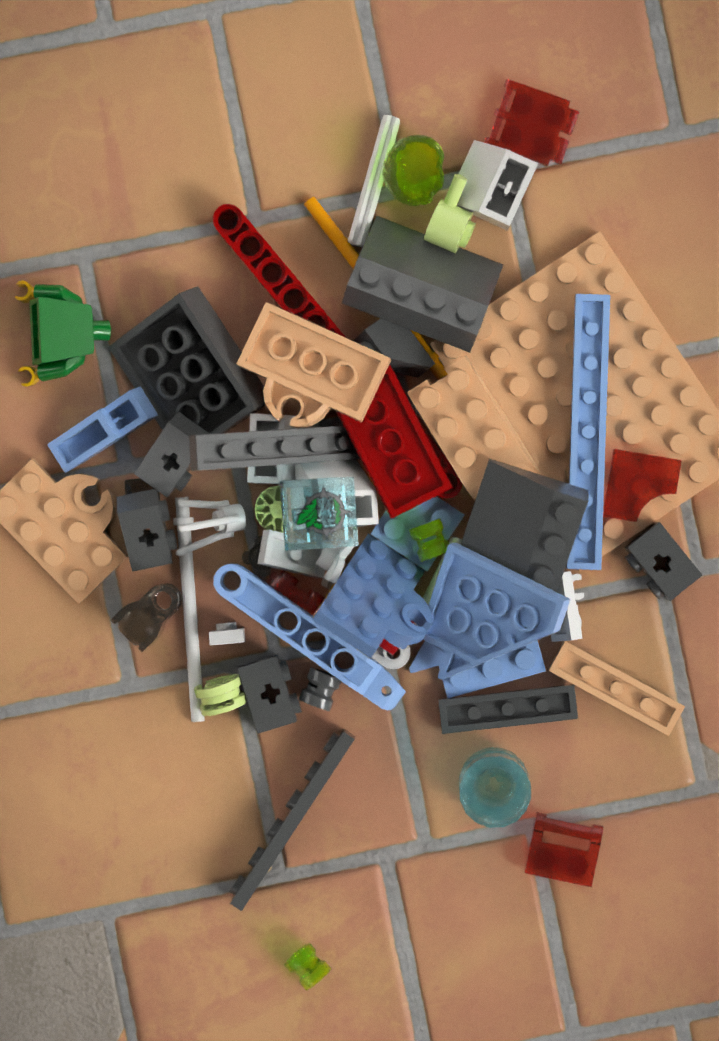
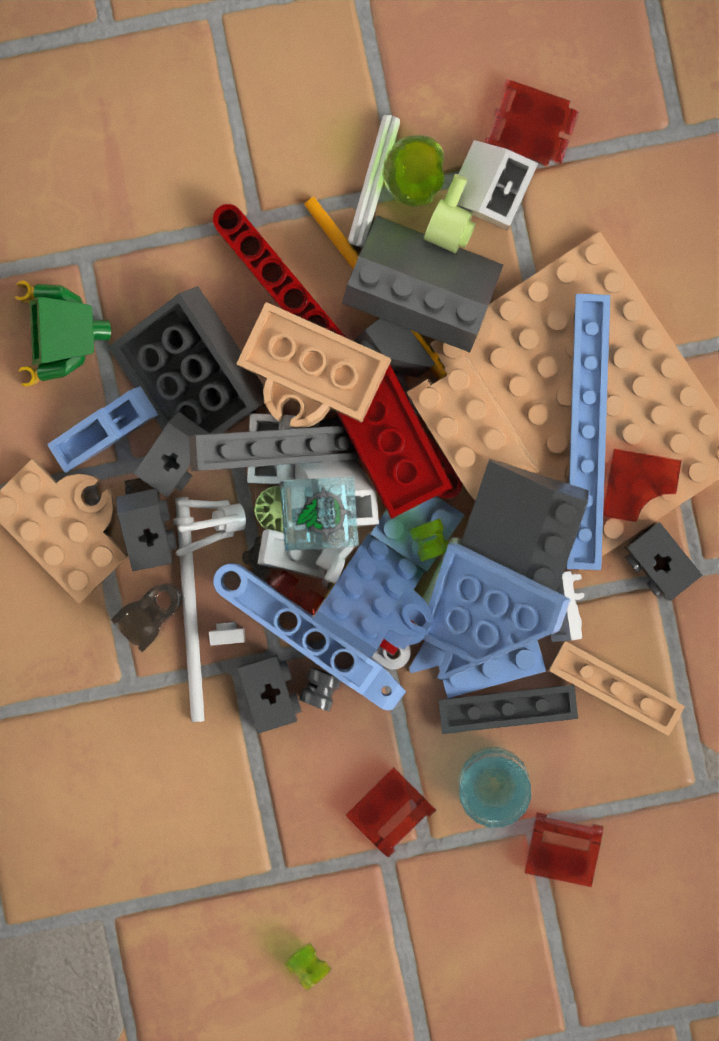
yellowish green wheel [194,674,247,716] -> none
dark grey plate [229,729,355,911] -> none
none -> clear red plate [345,766,437,858]

